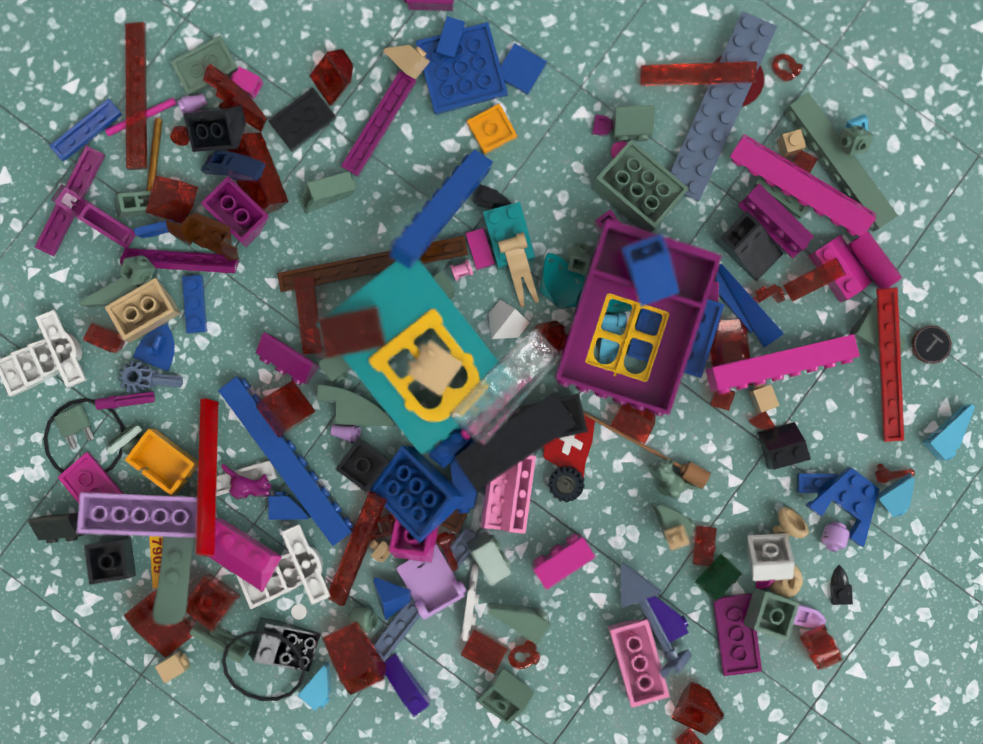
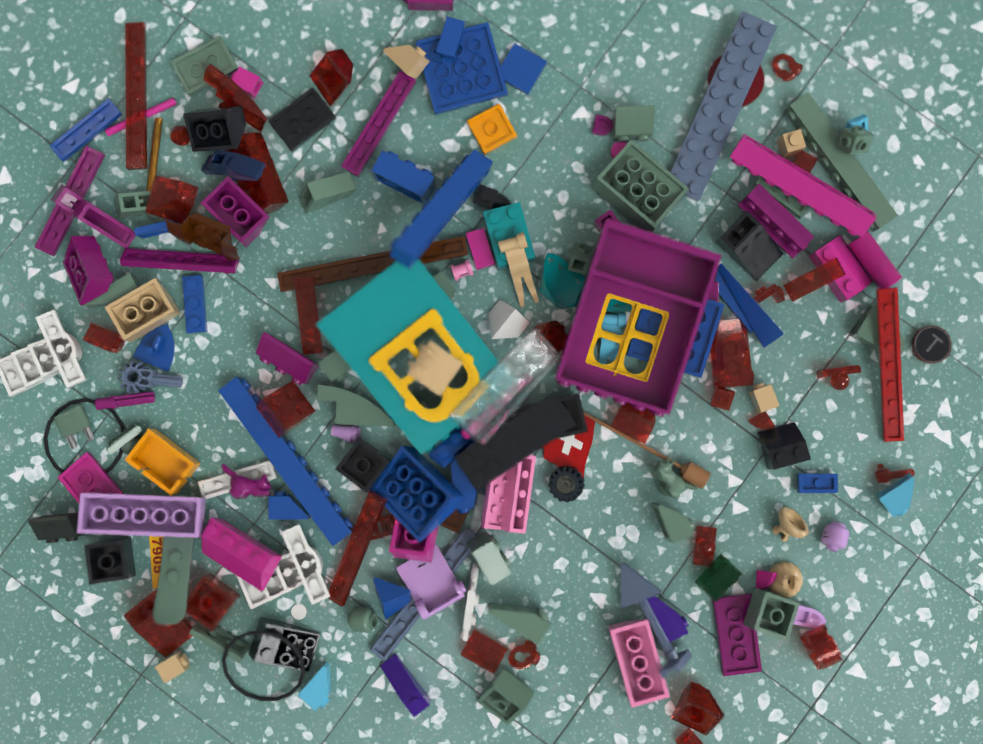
sand green brick [119,256,155,285] -> none
lavender cone [177,94,208,114] -> none
red tile [196,398,219,556] -> none
clear red slope [318,306,386,358] -> none
clear red slope [323,621,387,695] -> none
tan tile [369,540,391,562] -> none
clear red piece [436,531,458,571] -> none
dark pink brick [532,533,596,590] -> none
blue slope [621,234,679,307] -> none
clear red tile [640,61,757,86] -> none
tan tile [663,524,690,551] -> none
dark pink brick [705,334,860,394] -> none
white brick [747,533,795,581] -> none
blue wing [806,467,879,547] -> none
black plate [830,565,853,605] -> none
medium azure slope [922,404,975,460] -> none
none -> magenta slope [63,236,113,305]
none -> blue brick [371,150,436,205]
none -> clear red tile [816,365,861,391]

